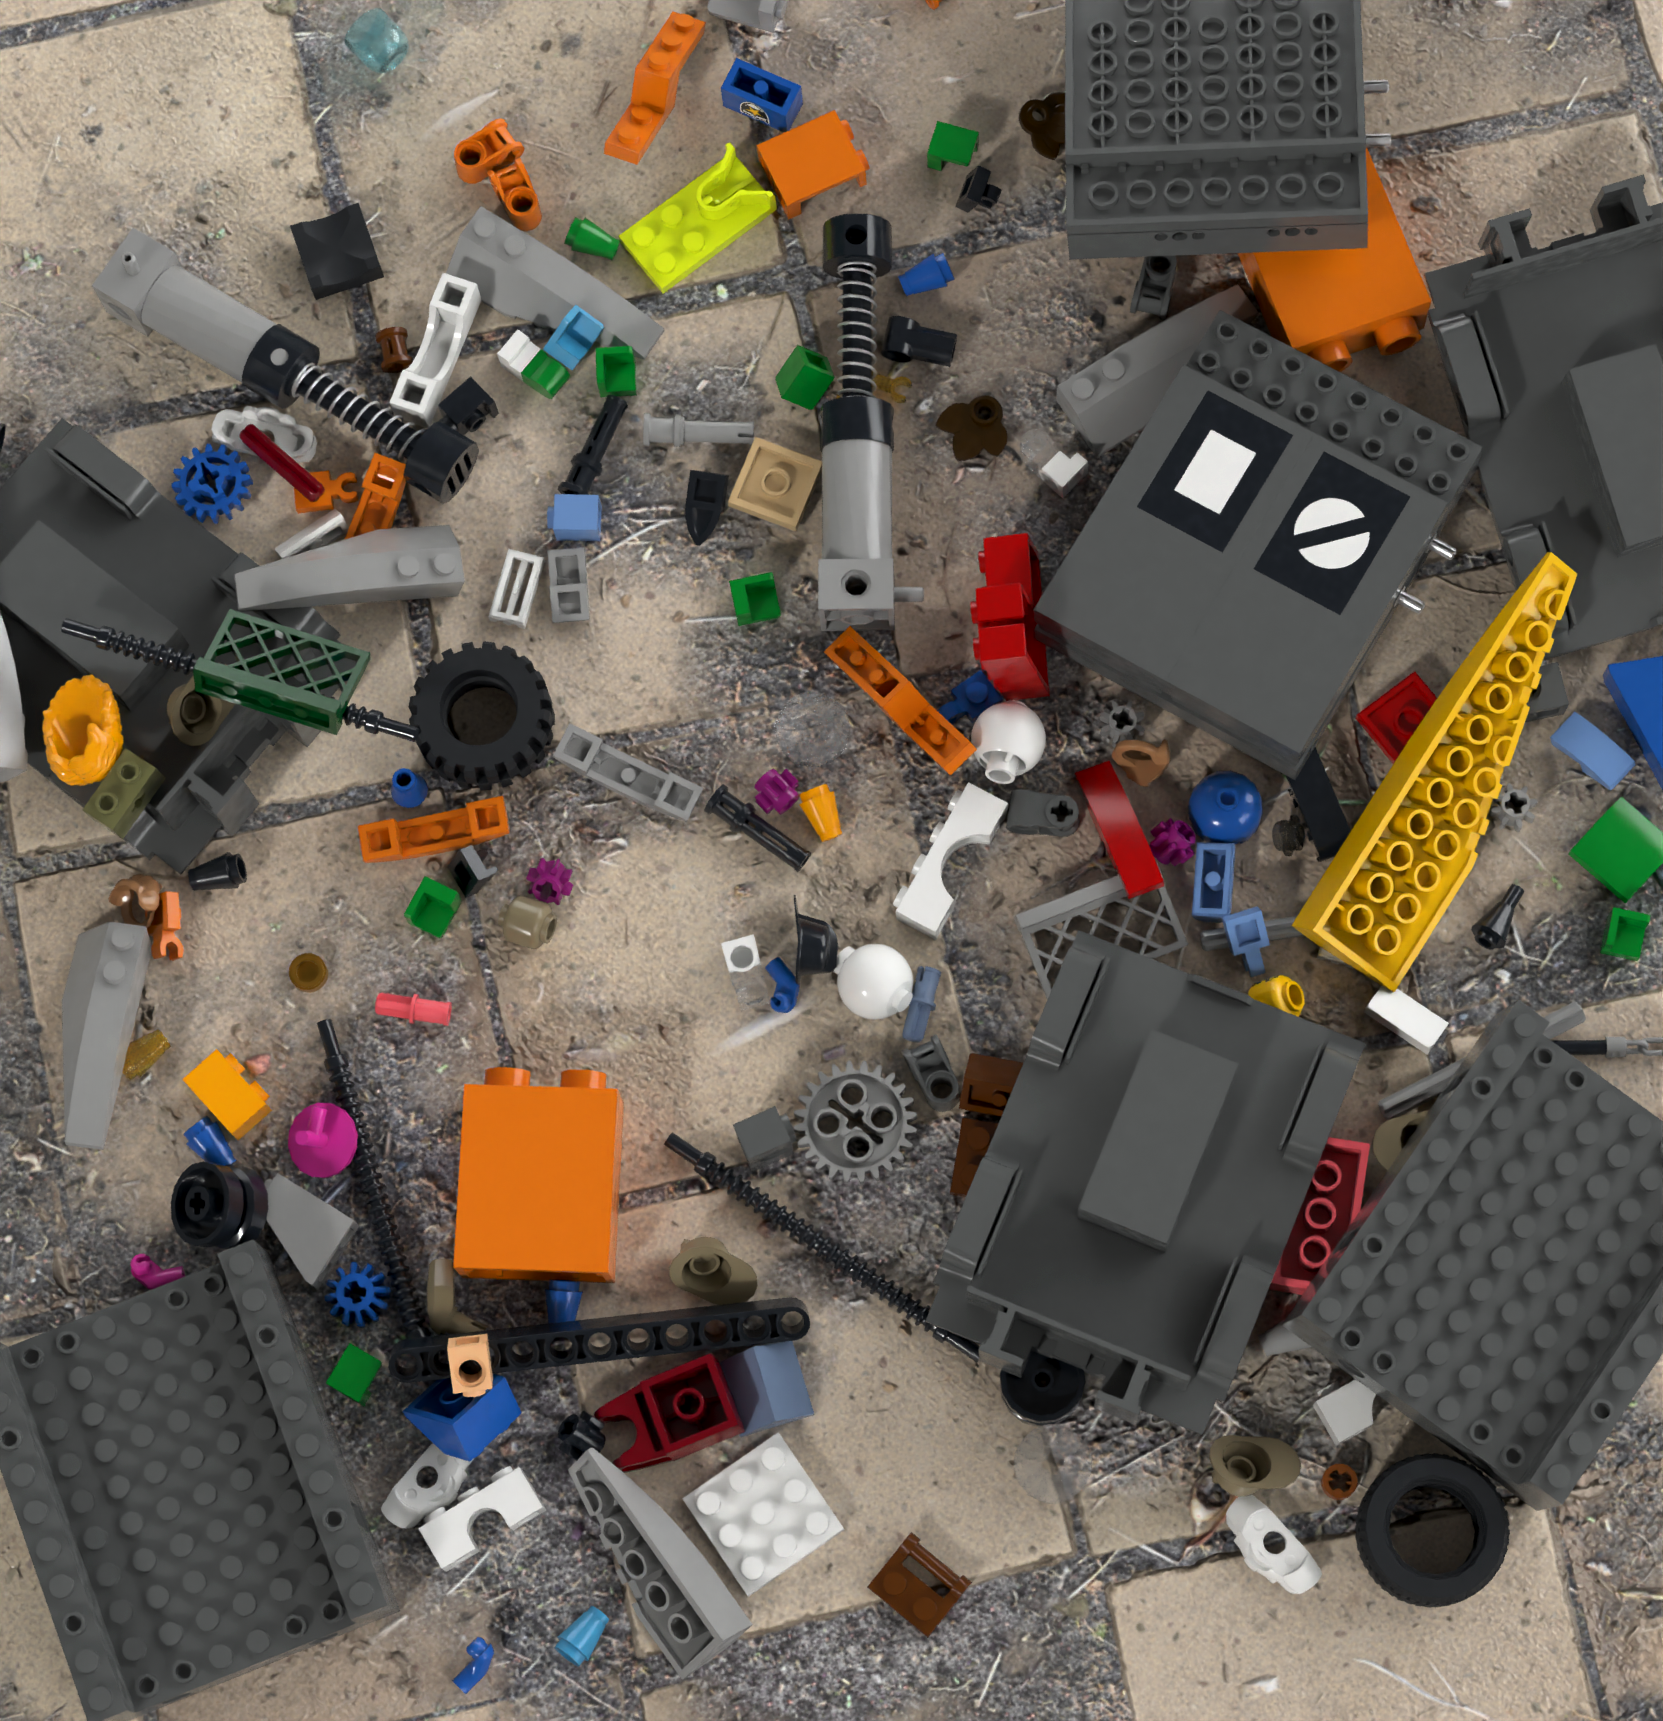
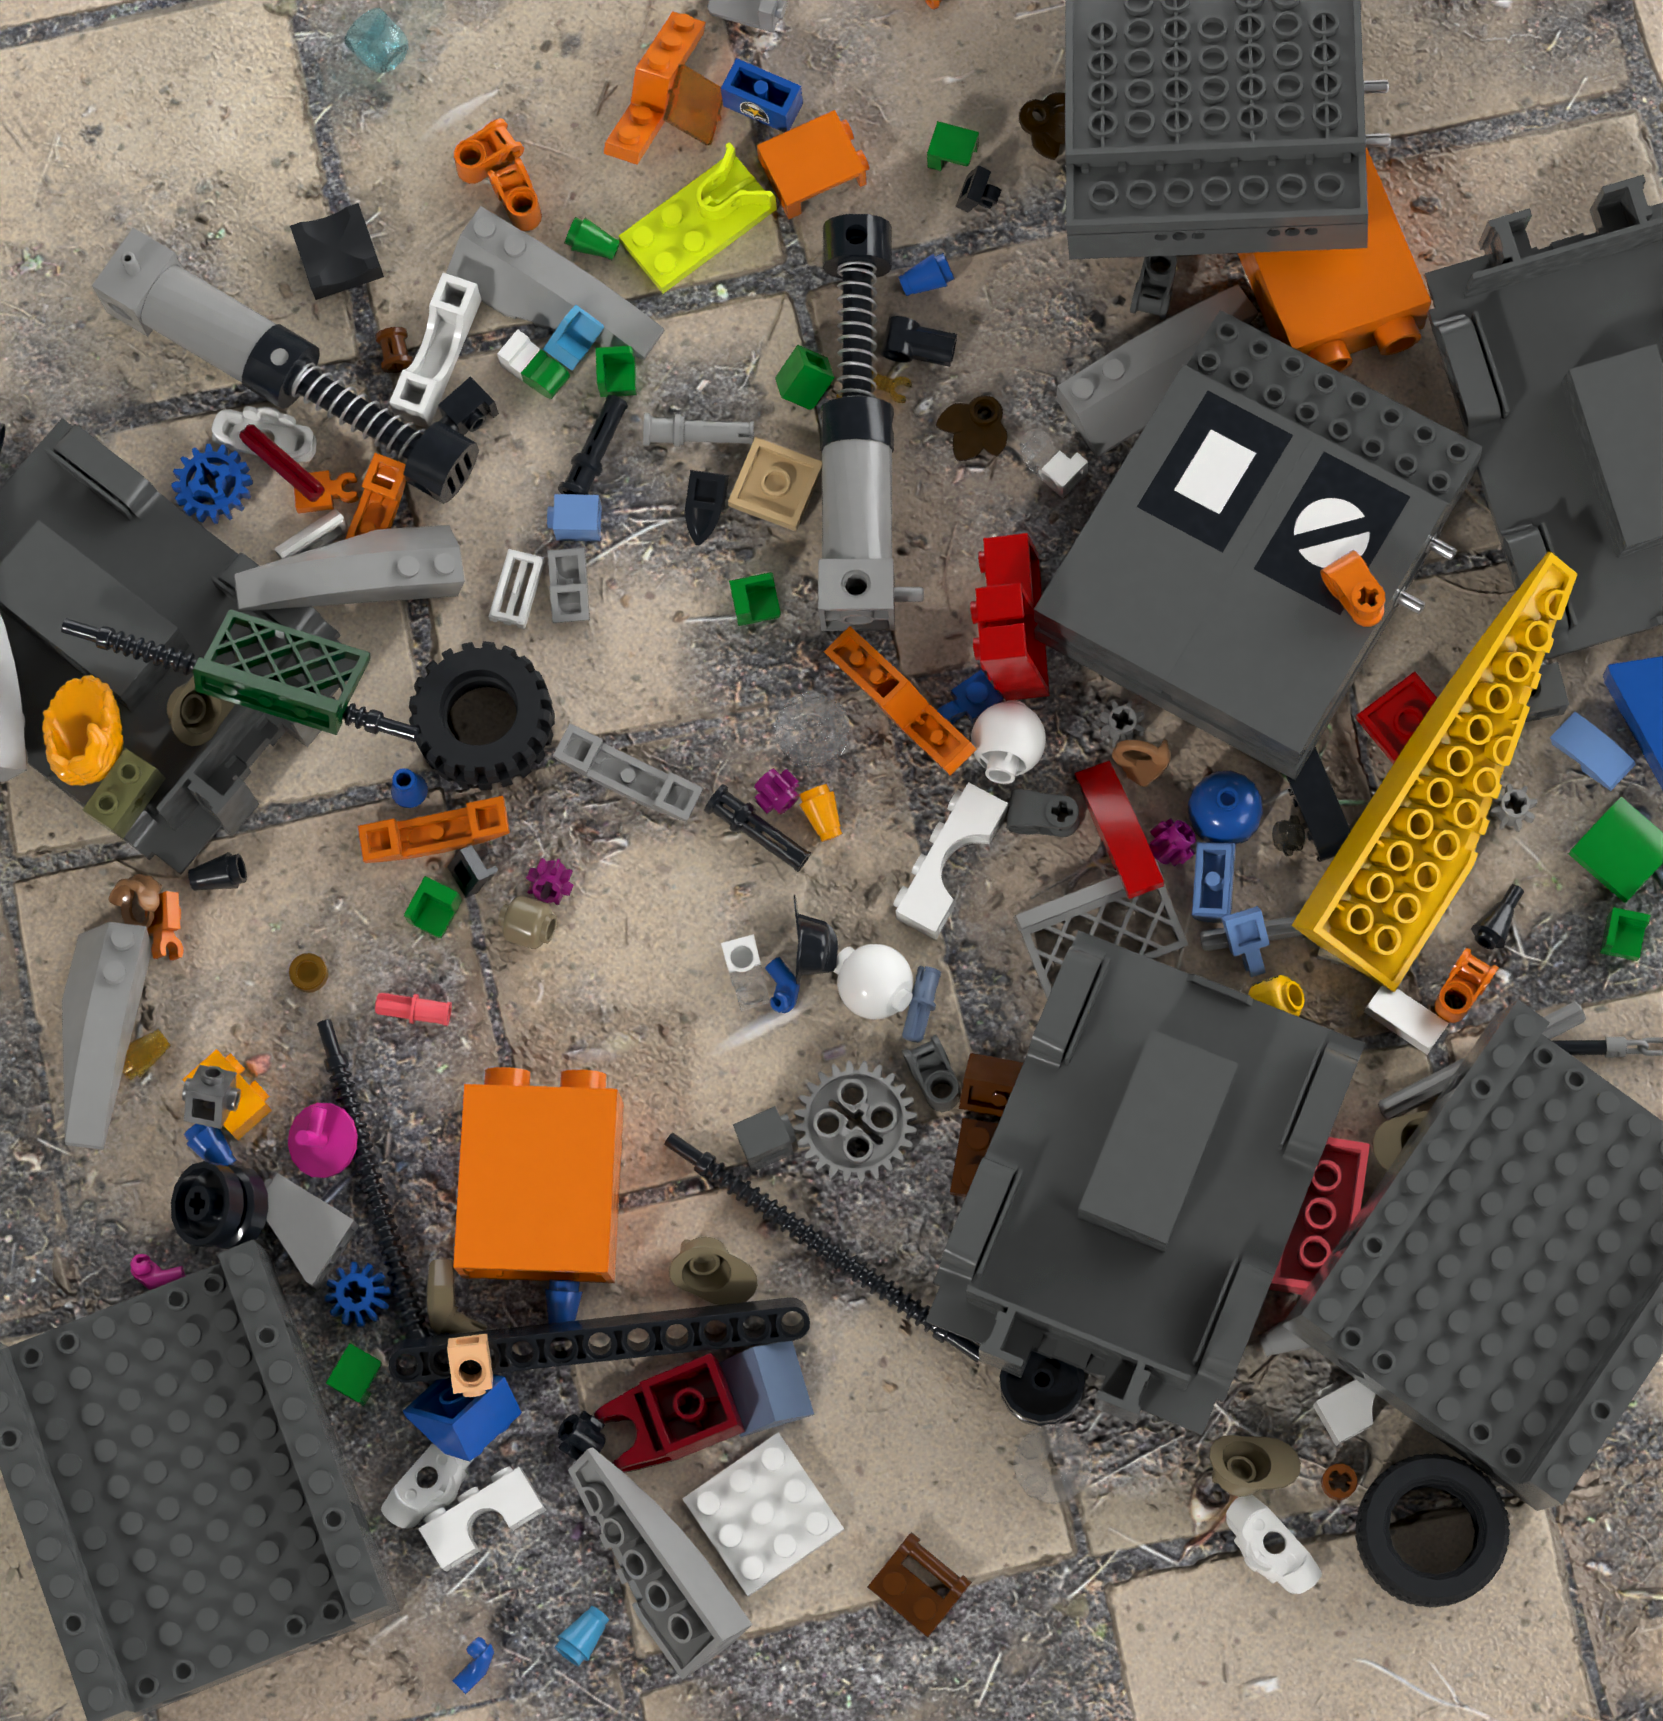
none -> flat silver brick [182,1065,241,1129]
none -> clear orange piece [663,64,723,146]
none -> orange piece [1320,550,1385,627]
none -> orange piece [1434,947,1499,1023]

